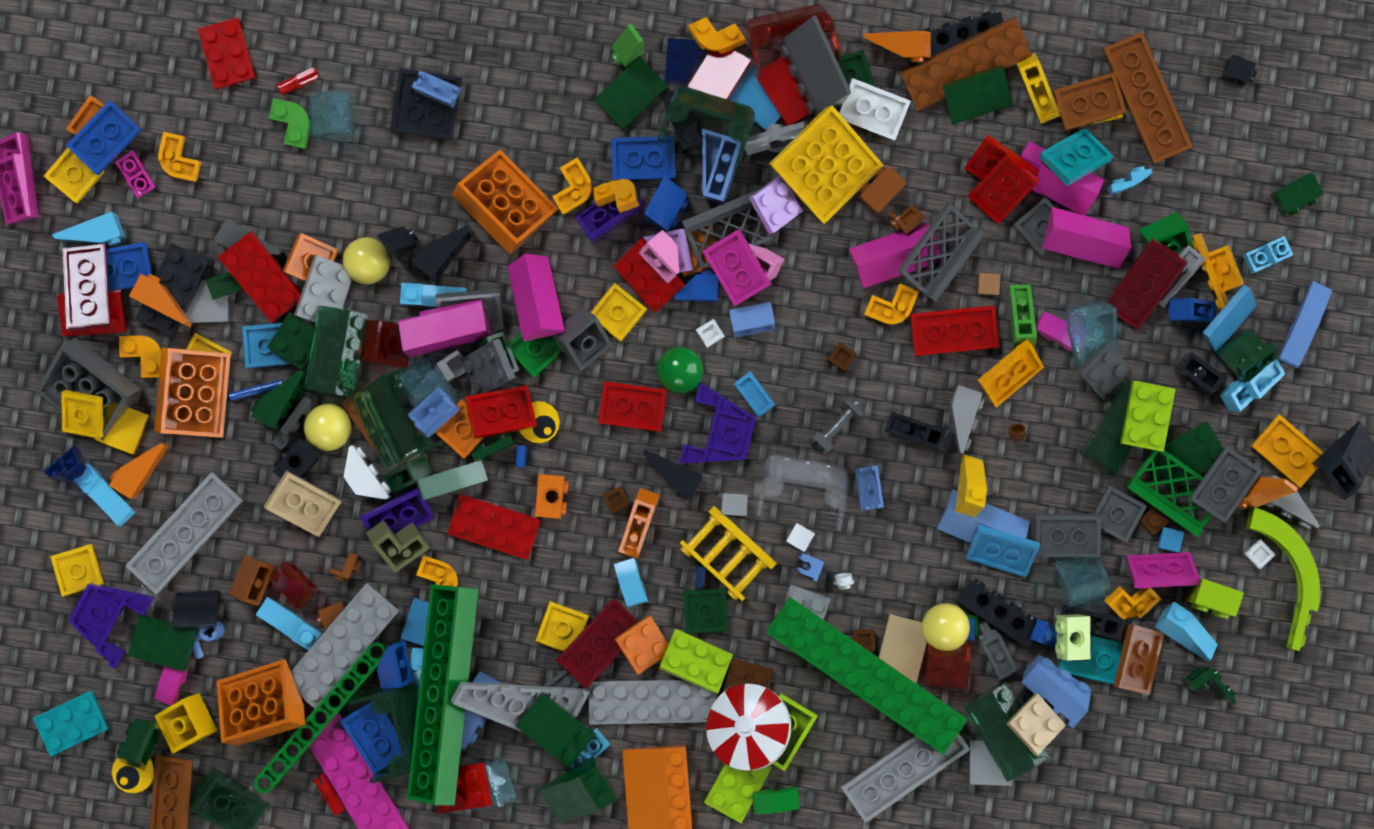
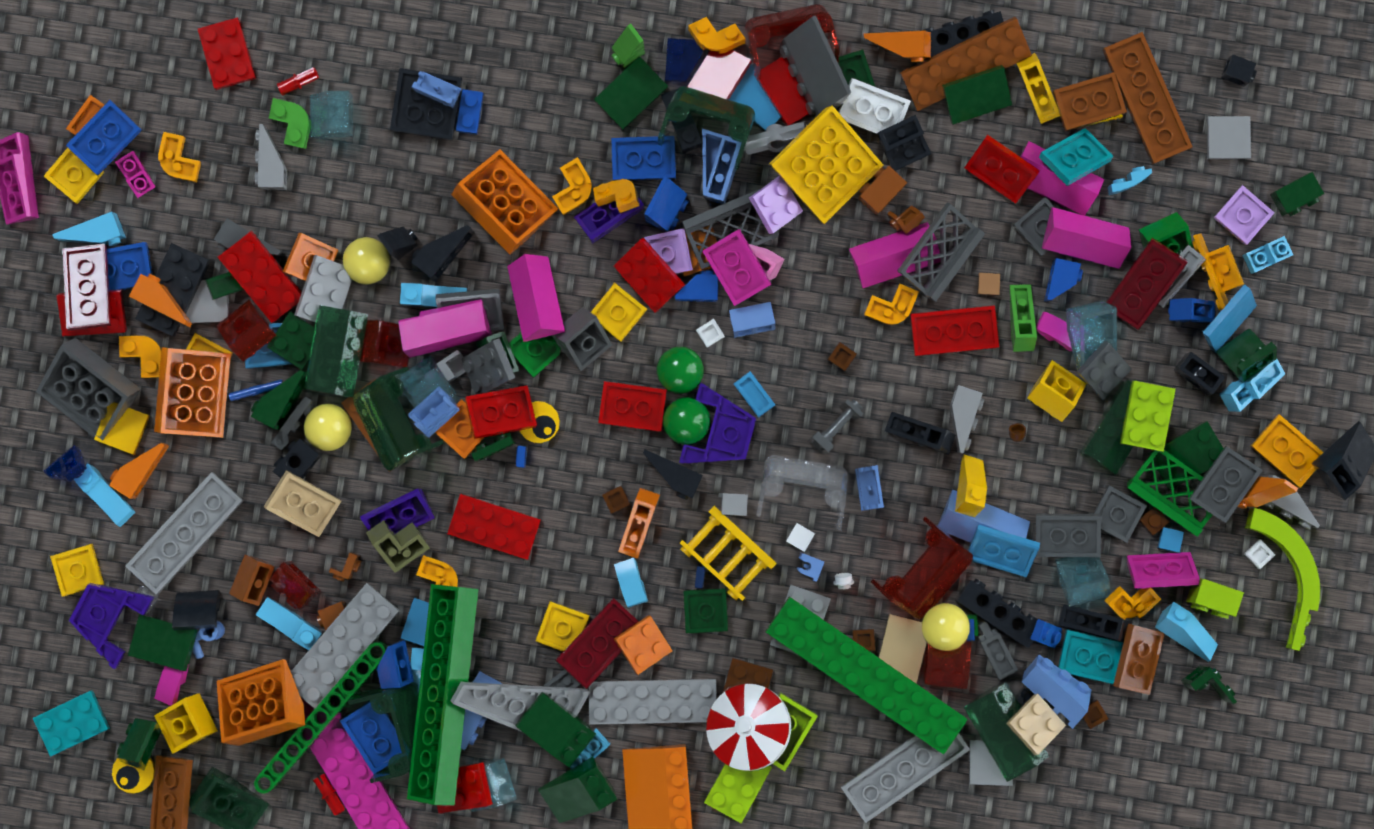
yellow tile [61,390,104,439] -> none
white slope [344,445,391,499] -> none
dark green slope [383,456,434,494] -> none
sand green slope [417,460,488,501] -> none
orange brick [535,474,569,519] -> none
bright pink slope [639,230,679,283] -> none
lime plate [658,629,733,694] -> none
green slope [752,786,799,814] -> none
red plate [967,151,1040,224] -> none
light orange plate [978,339,1044,408] -> none
yellowish green brick [1055,614,1090,661] -> none
medium blue slope [1279,281,1332,368] -> none
none -> clear red slope [216,300,276,362]
none -> light grey slope [255,124,287,190]
none -> blue plate [456,89,484,135]
none -> green piece [663,397,710,445]
none -> clear red windscreen [871,517,973,619]
none -> black slope [877,115,932,171]
none -> yellow slope [1027,360,1087,422]
none -> blue slope [1044,258,1083,302]
none -> reddish brown plate [1083,700,1109,729]
none -> light grey tile [1207,116,1251,159]
none -> lavender plate [1214,185,1274,245]

